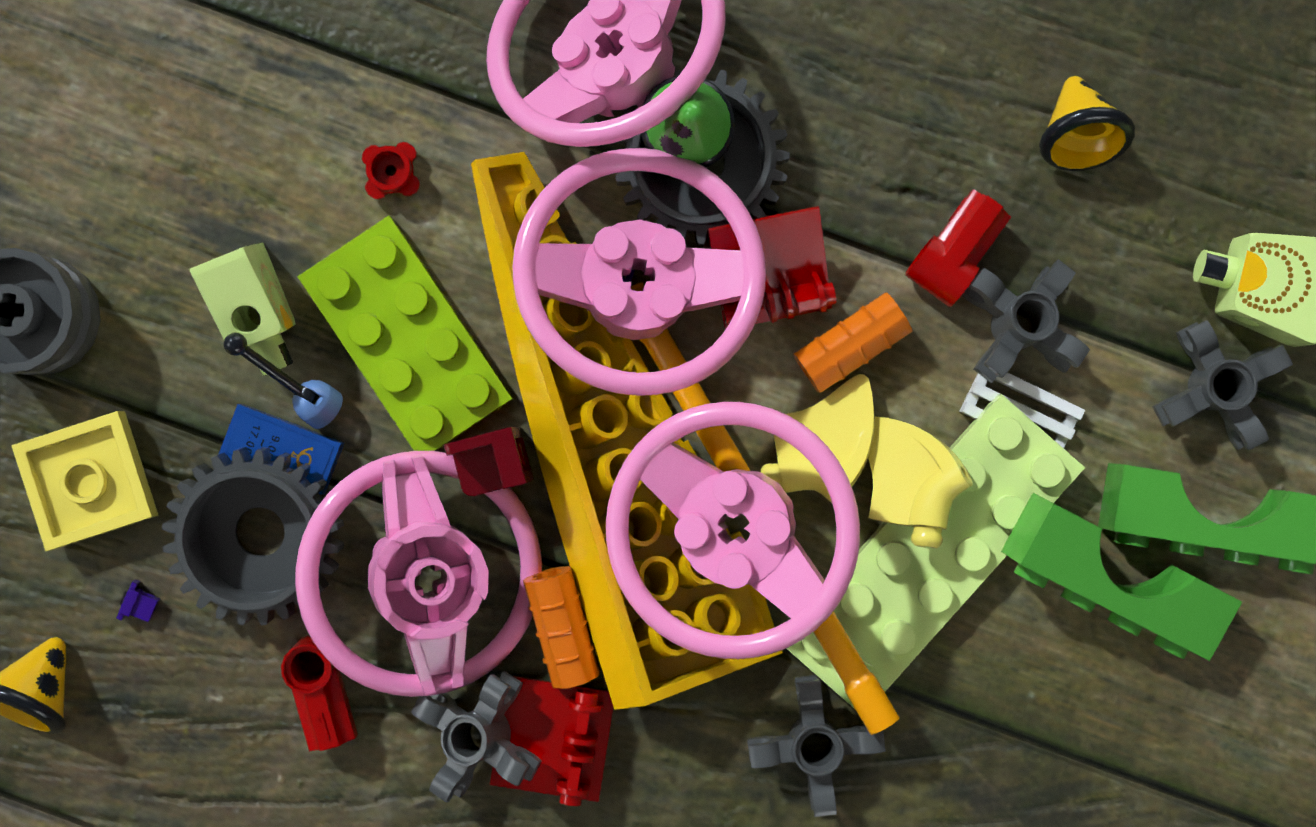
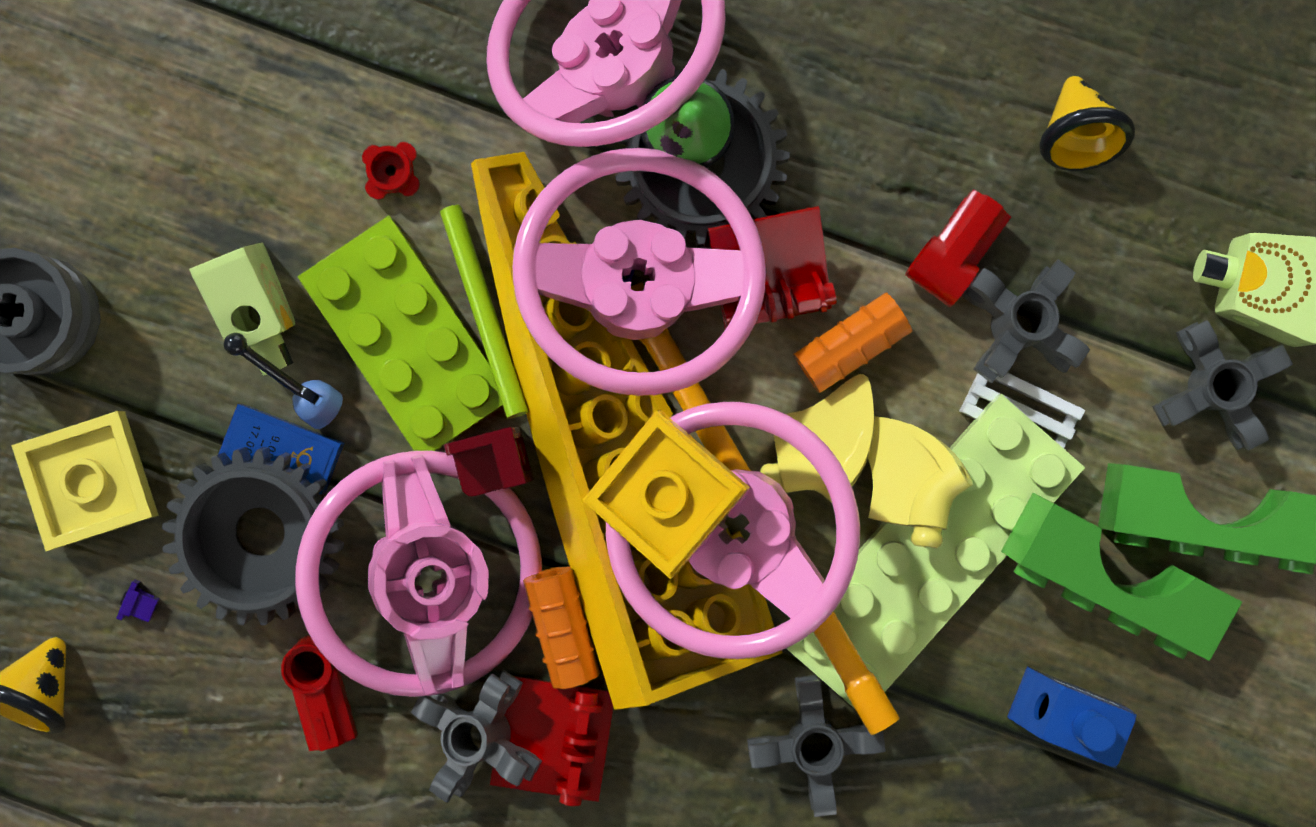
none -> lime bar [440,205,528,419]
none -> yellow plate [582,410,750,579]
none -> blue torso [1007,666,1137,768]

